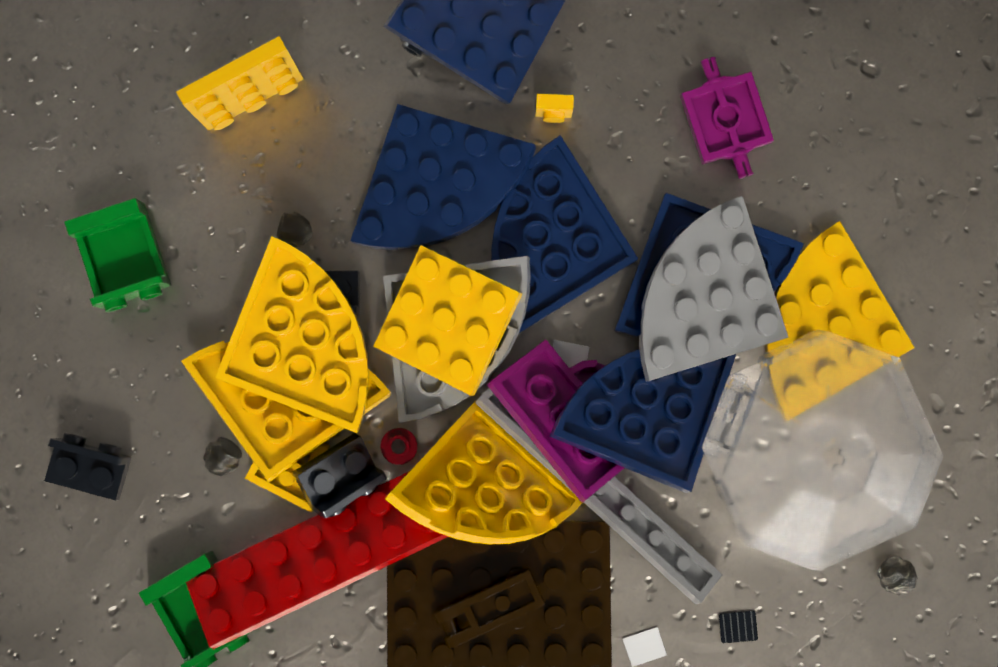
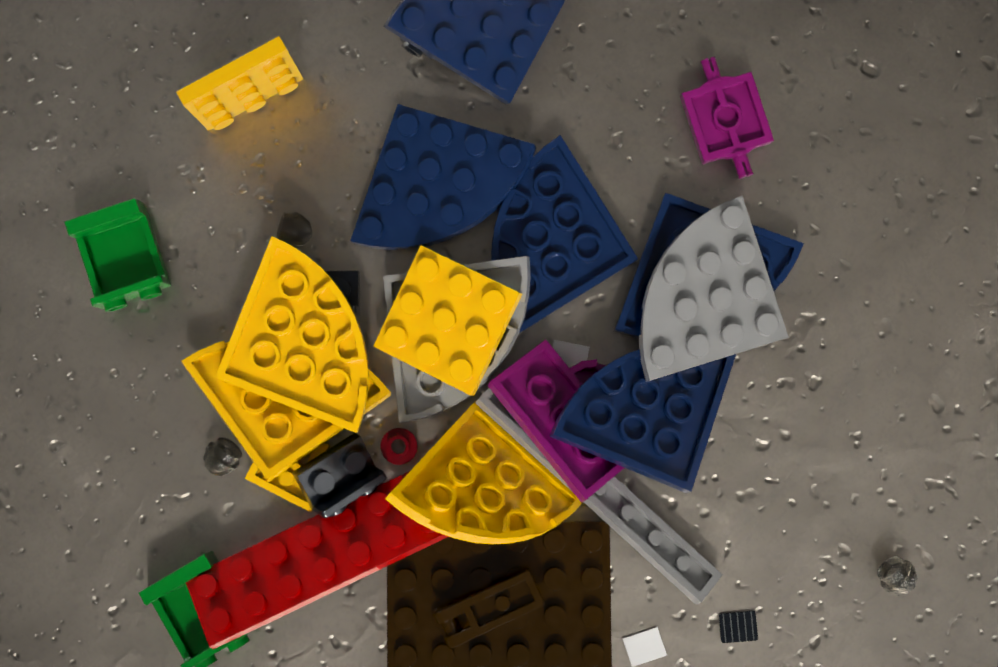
black bracket [44,433,132,501] -> none
yellow plate [535,94,574,123] -> none
clear windscreen [701,330,944,572] -> none
yellow plate [765,221,915,421] -> none

